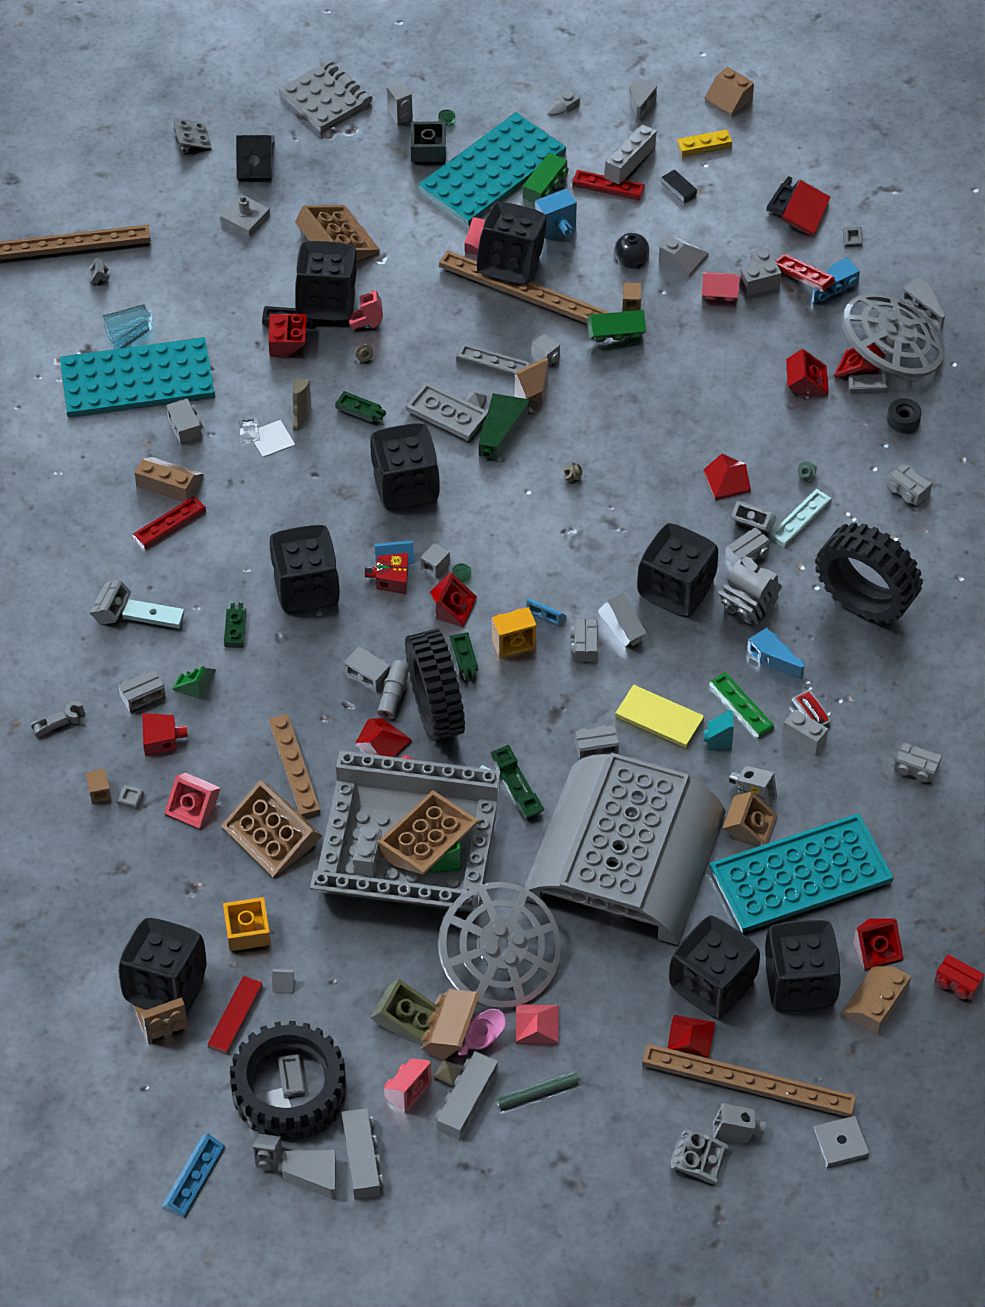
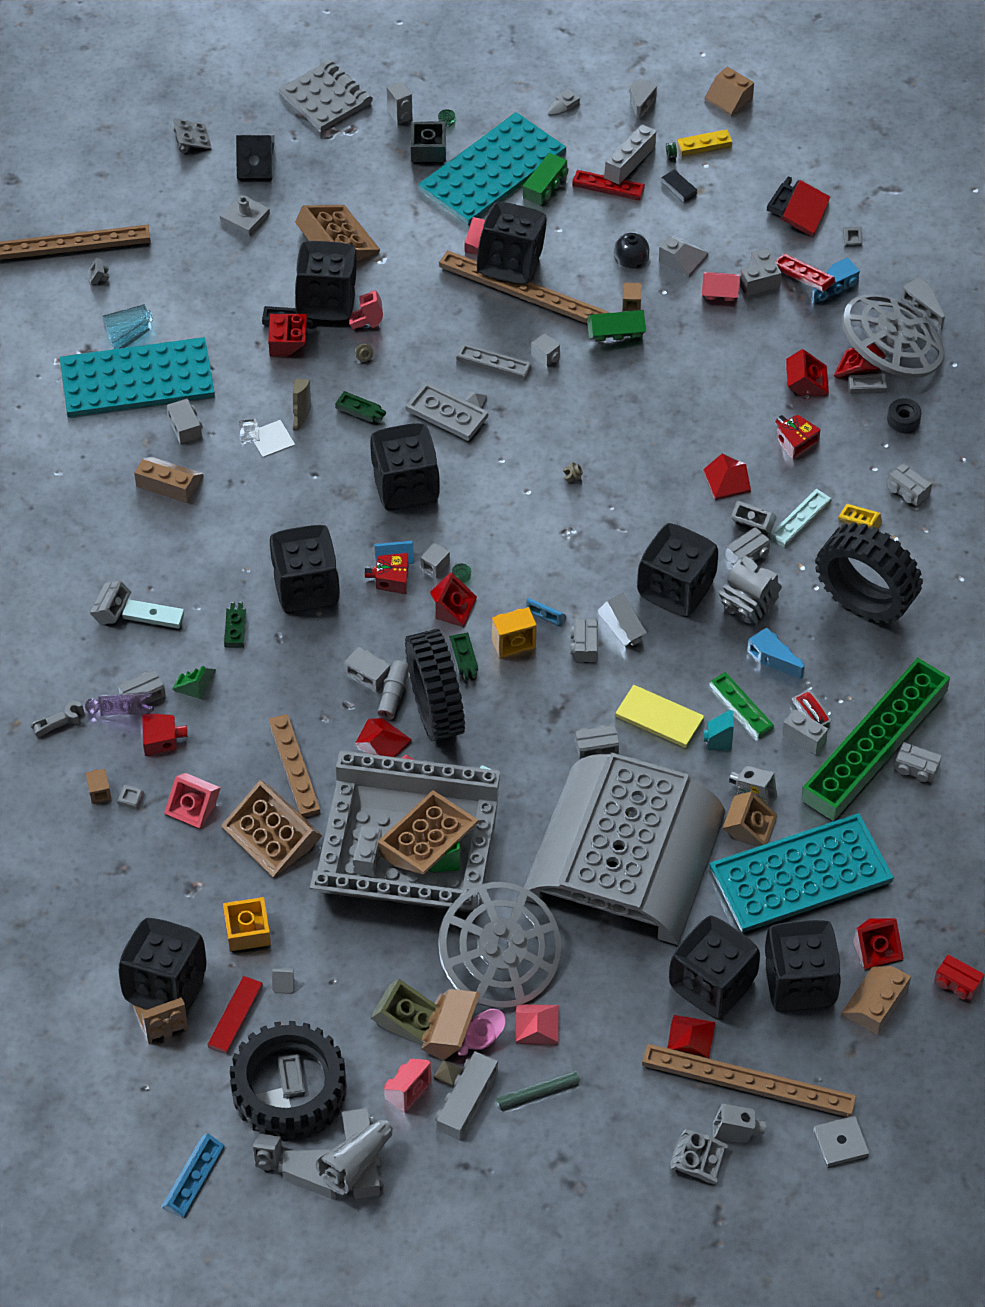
red tile [133,496,206,549] -> none
dark green slope [479,393,529,459] -> none
dark green slope [491,745,544,818] -> none
medium nougat slope [515,357,548,403] -> none
dark azure brick [535,188,577,239] -> none
sand green plate [798,461,818,480] -> none
none -> clear purple plate [85,692,154,716]
none -> light grey cone [316,1120,393,1195]
none -> dark green bush [666,142,677,159]
none -> red torso [775,415,821,459]
none -> green brick [801,657,950,821]
none -> yellow slope [838,504,882,529]

